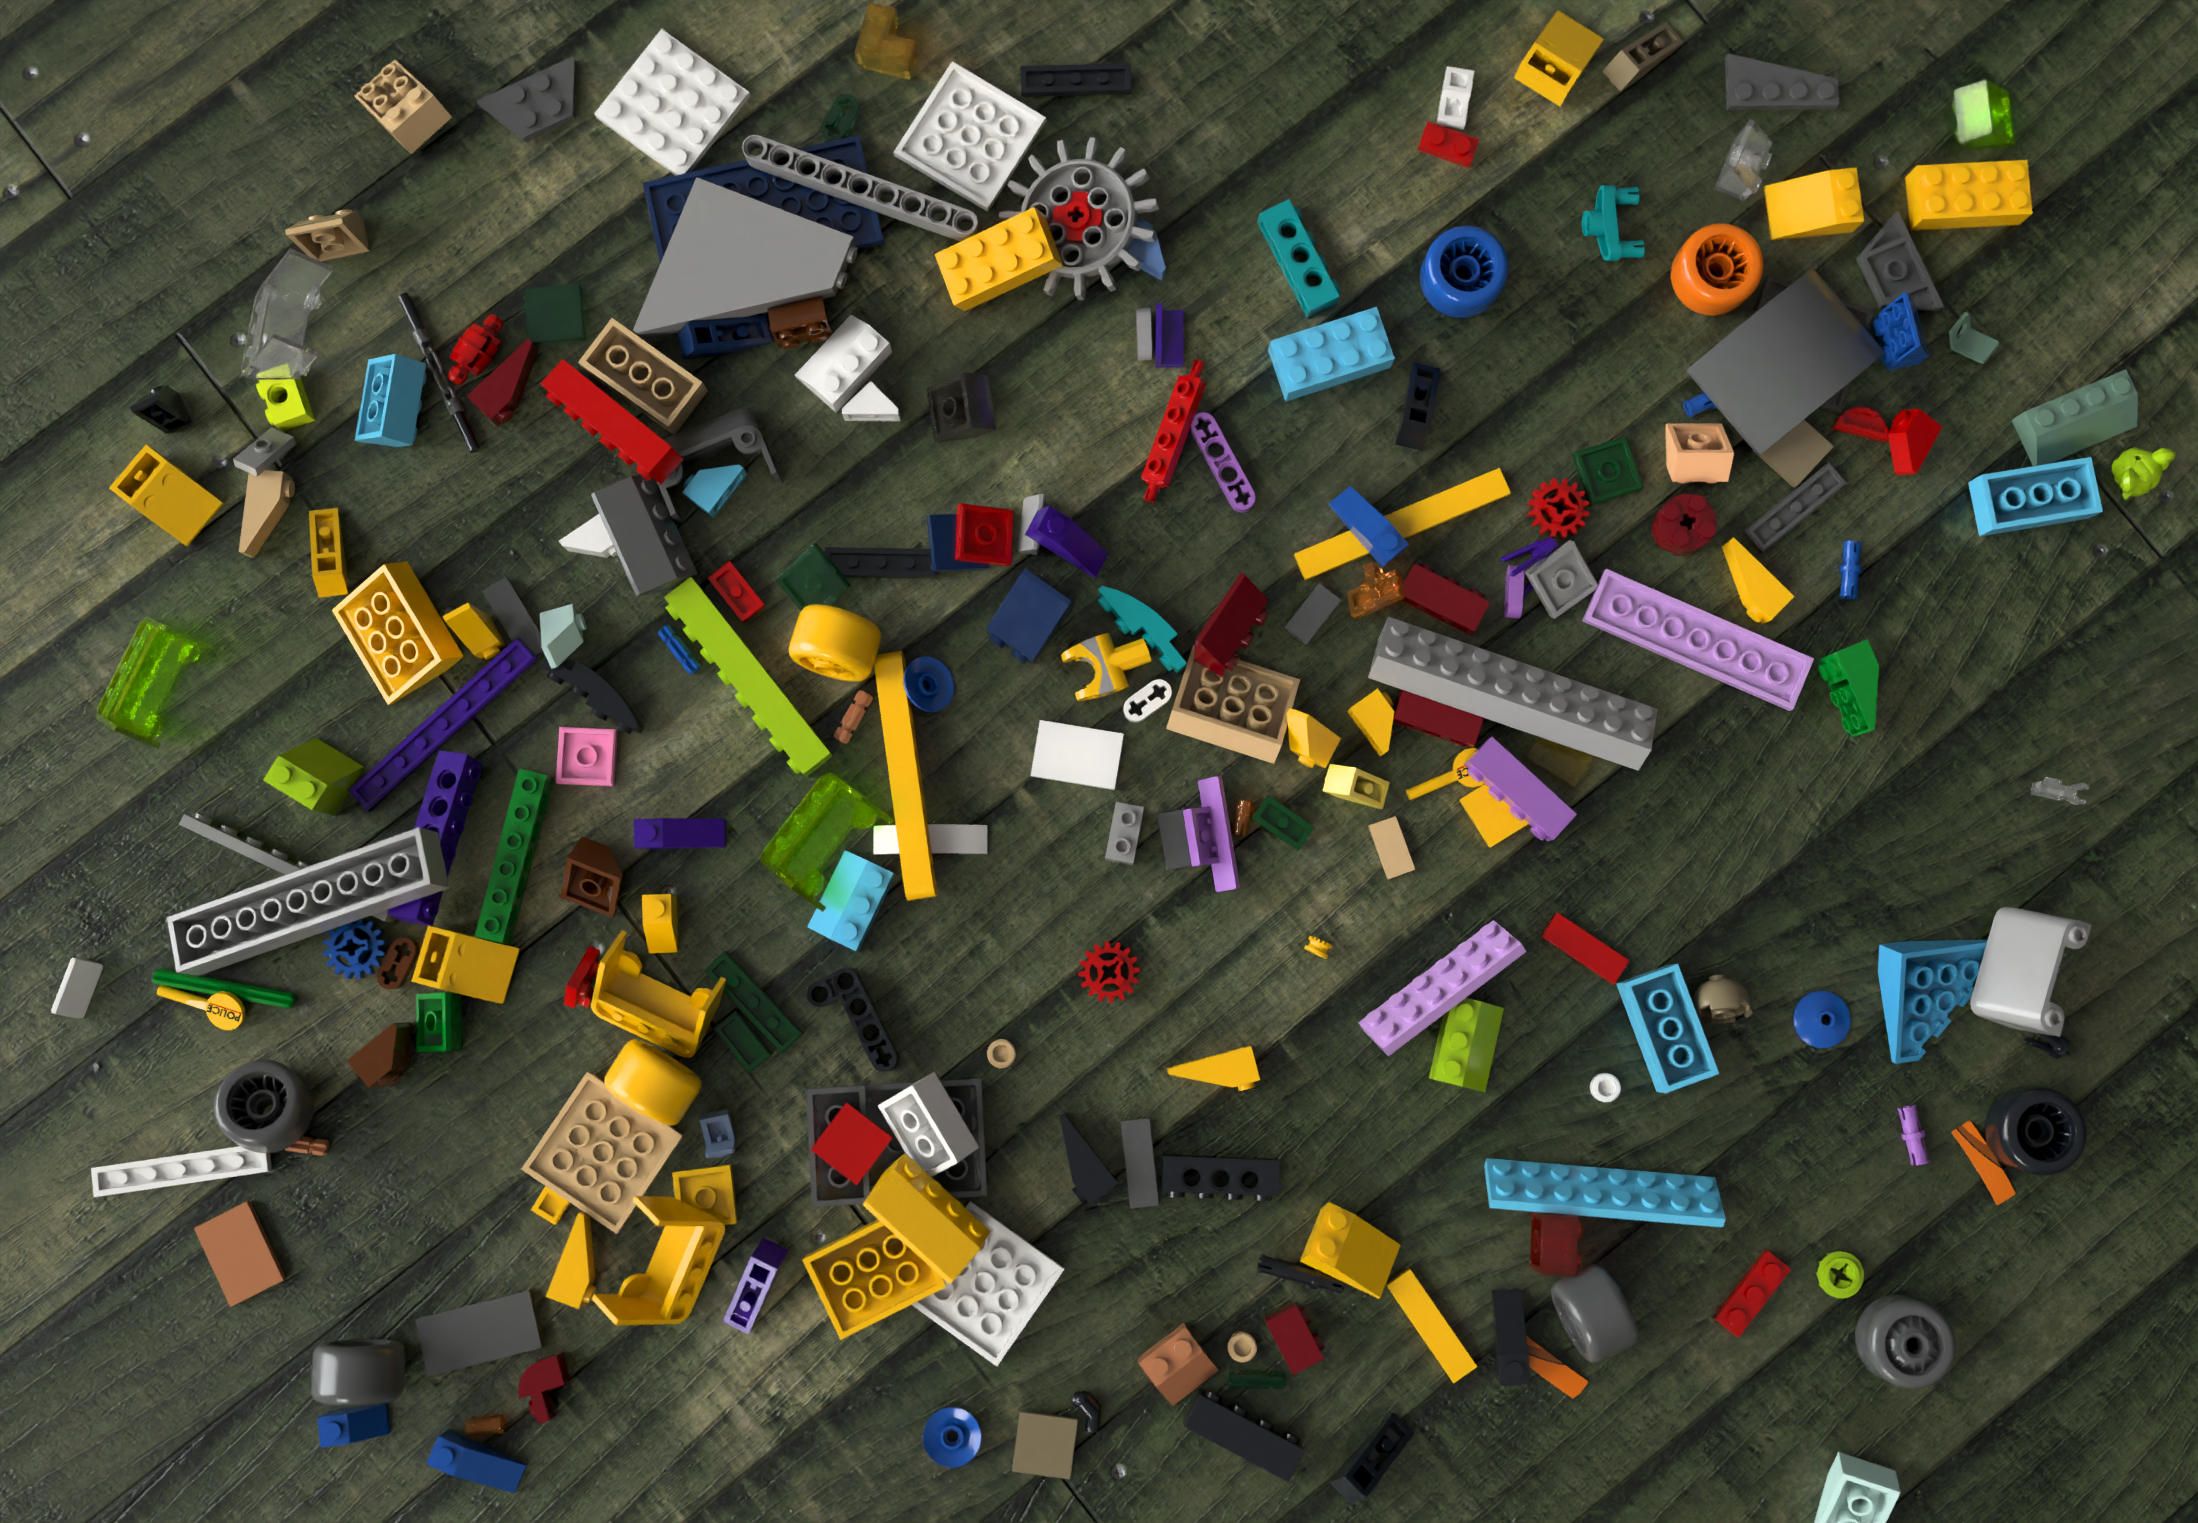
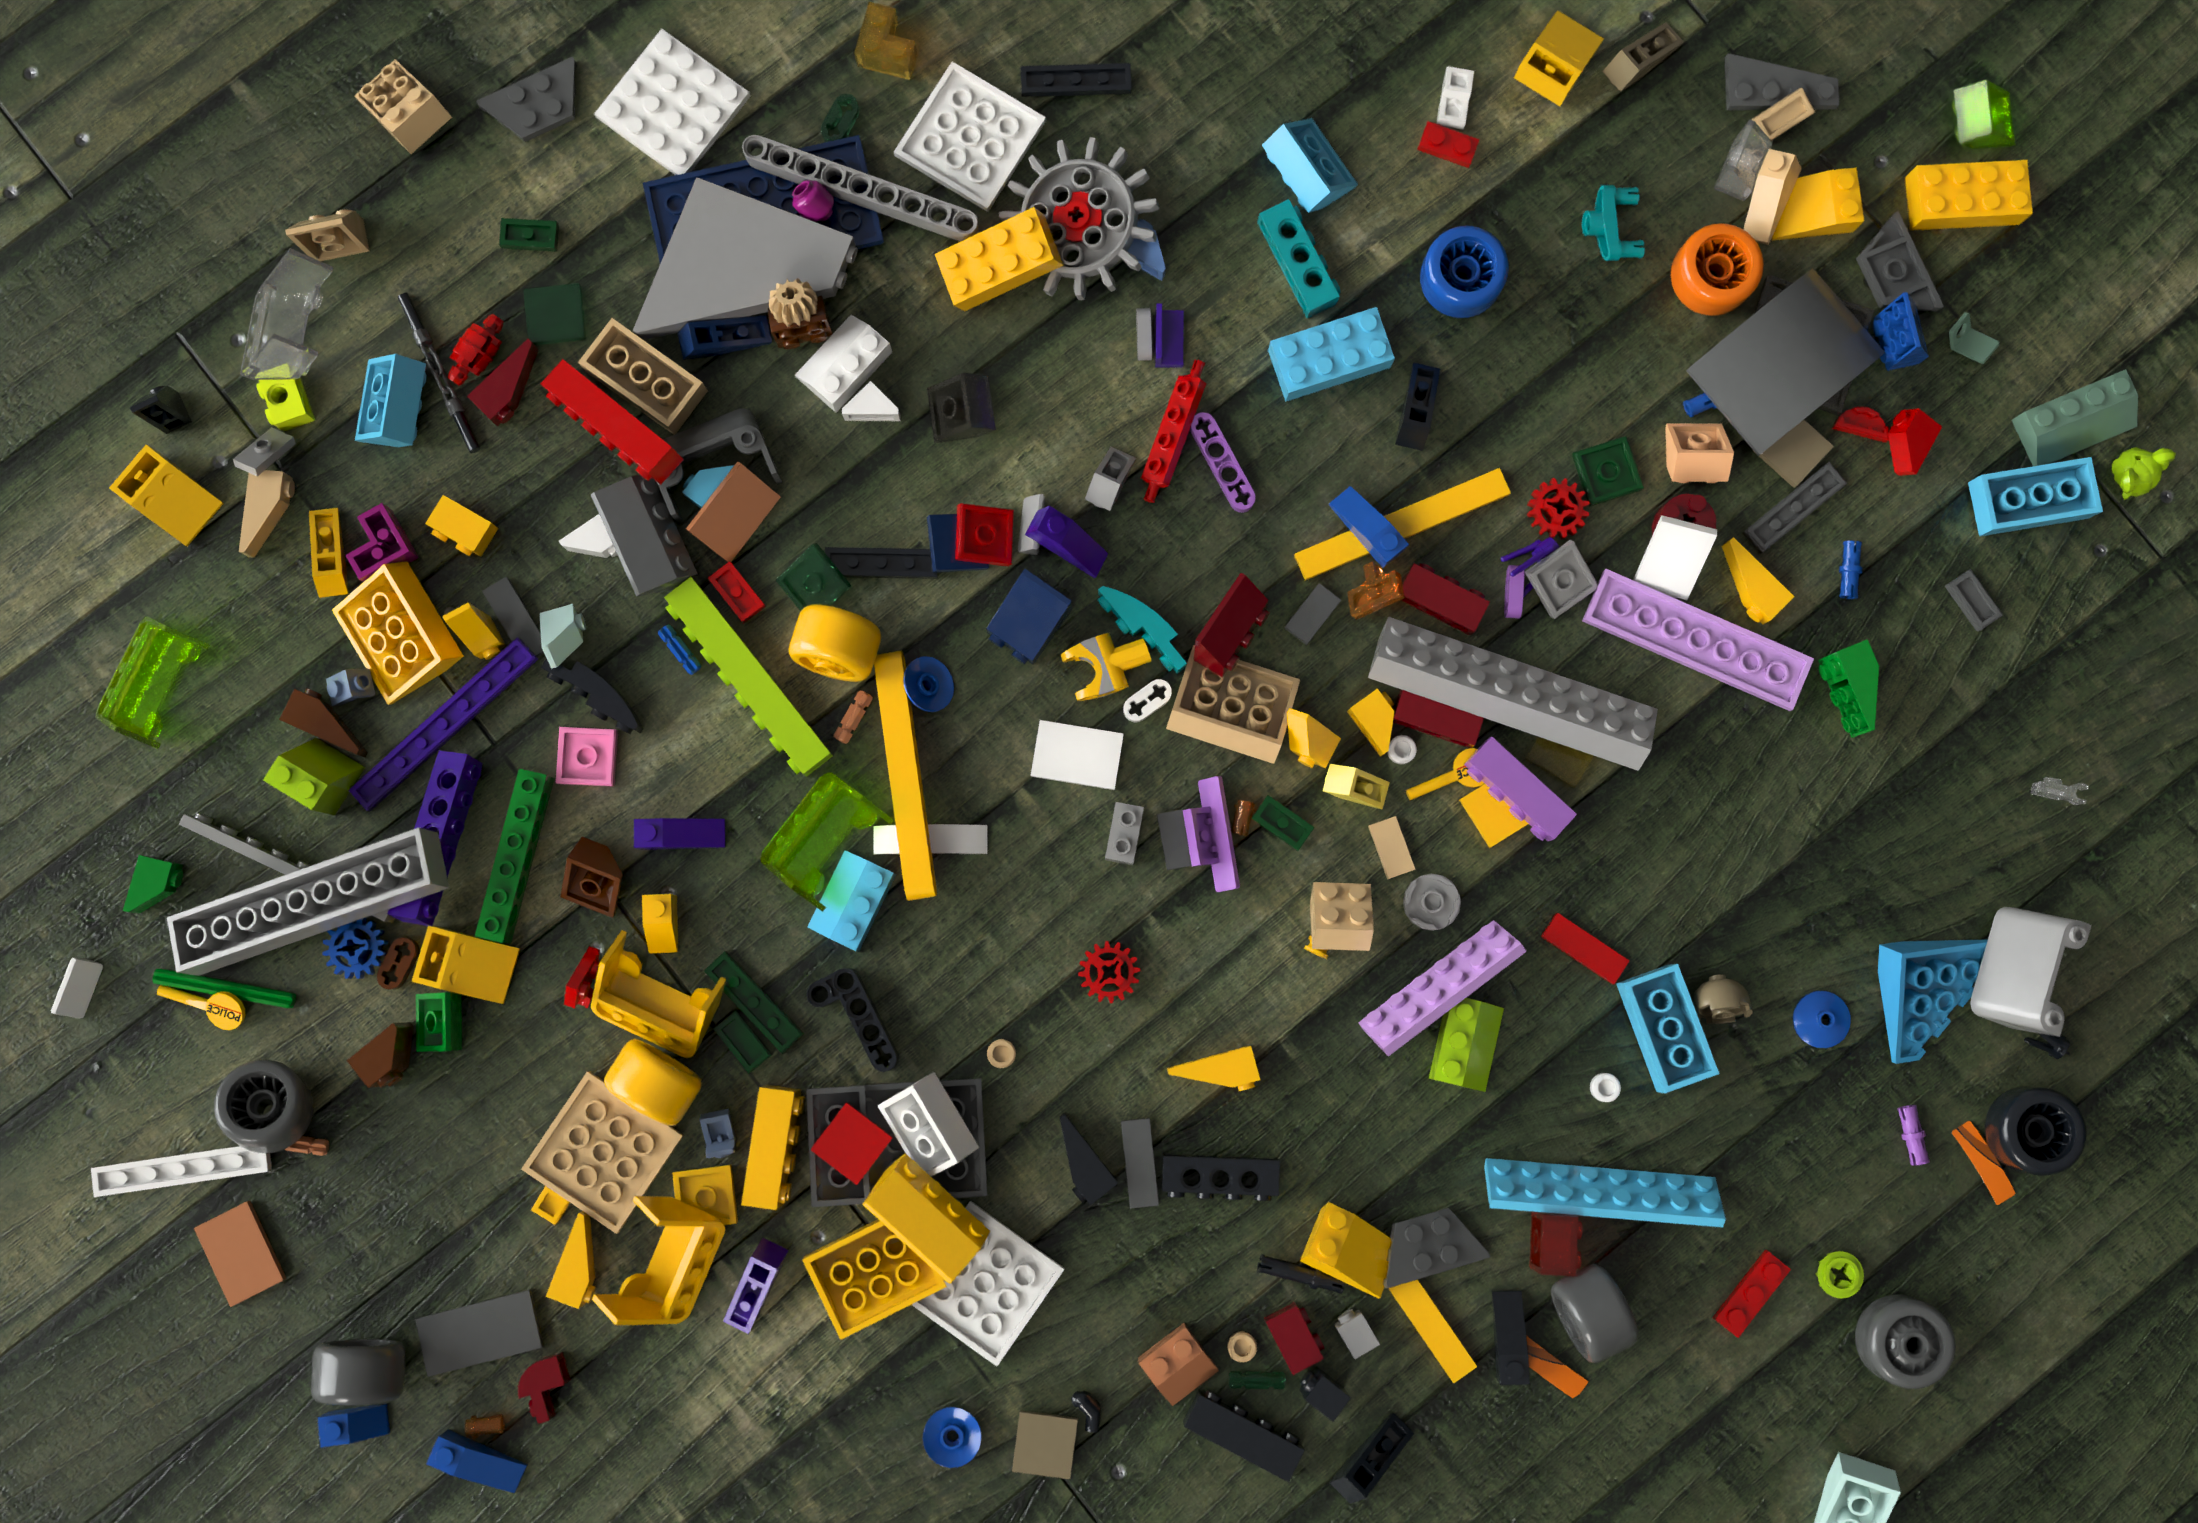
none -> green slope [123,855,183,913]
none -> reddish brown slope [279,688,368,757]
none -> sand blue bracket [326,668,375,706]
none -> magenta brick [345,503,419,582]
none -> yellow brick [425,495,498,557]
none -> dark green plate [499,218,559,252]
none -> nougat tile [686,462,781,562]
none -> yellow brick [741,1085,805,1210]
none -> tan gear [768,278,818,327]
none -> magenta head [792,180,834,222]
none -> light grey slope [1085,447,1136,511]
none -> medium azure slope [1262,118,1358,212]
none -> black brick [1299,1366,1351,1422]
none -> tan brick [1310,882,1374,951]
none -> light grey brick [1334,1309,1380,1359]
none -> dark grey wing [1383,1208,1490,1289]
none -> white tile [1387,735,1417,764]
none -> light grey tile [1403,874,1461,931]
none -> white tile [1633,515,1717,600]
none -> tan slope [1743,149,1802,245]
none -> tan tile [1751,88,1815,143]
none -> dark grey tile [1945,569,2003,632]

